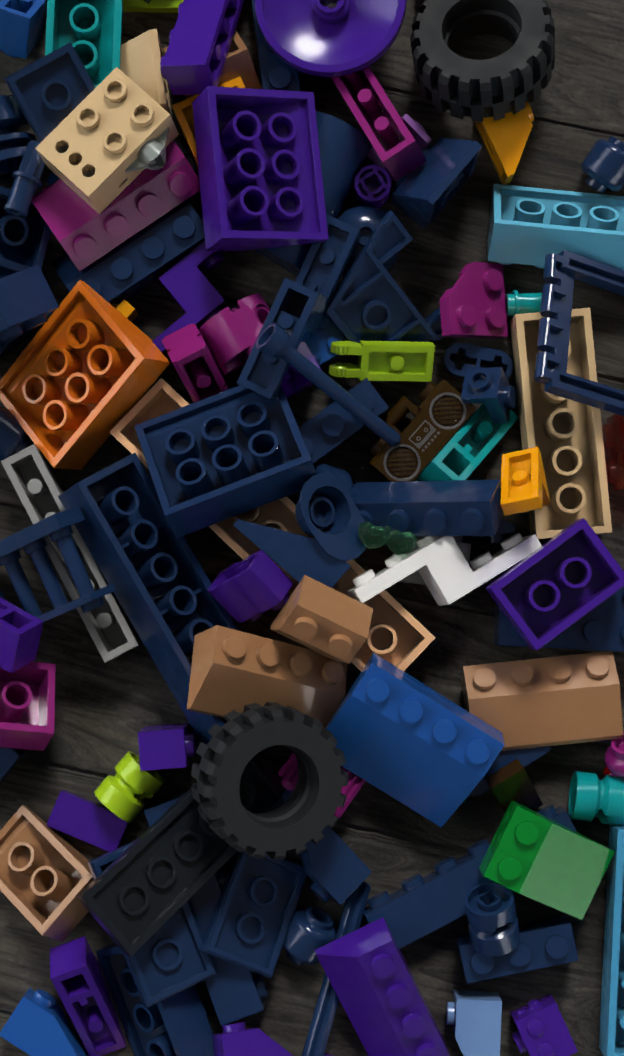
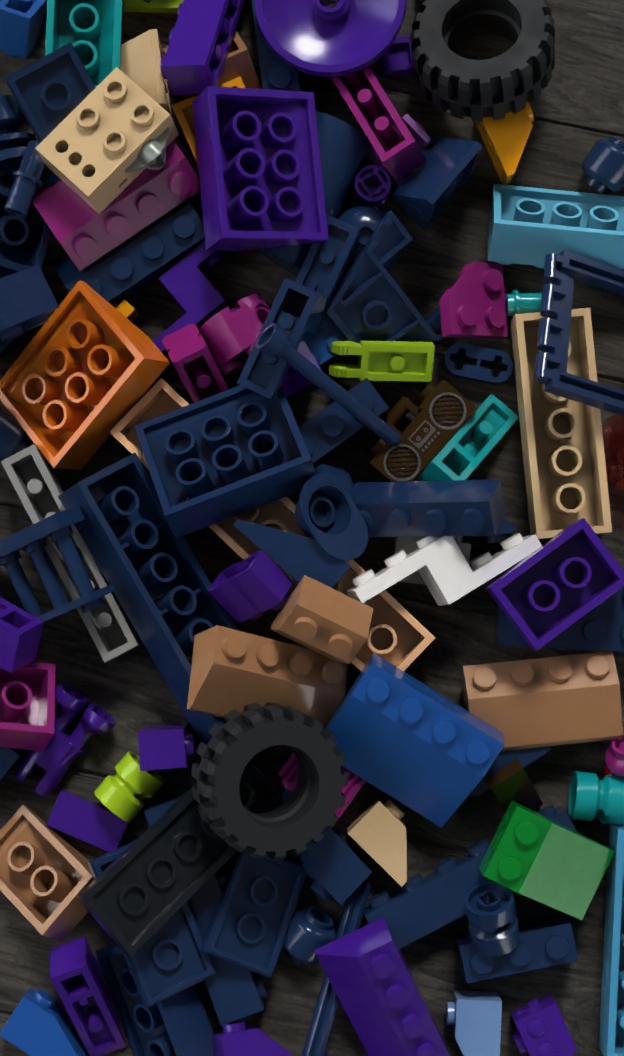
clear green piece [358,522,417,555] -> none
dark blue bracket [461,367,516,424] -> none
light orange slope [500,447,550,516] -> none
none -> dark purple piece [14,683,116,797]
none -> tan slope [347,797,407,887]
none -> dark purple tile [380,35,415,79]

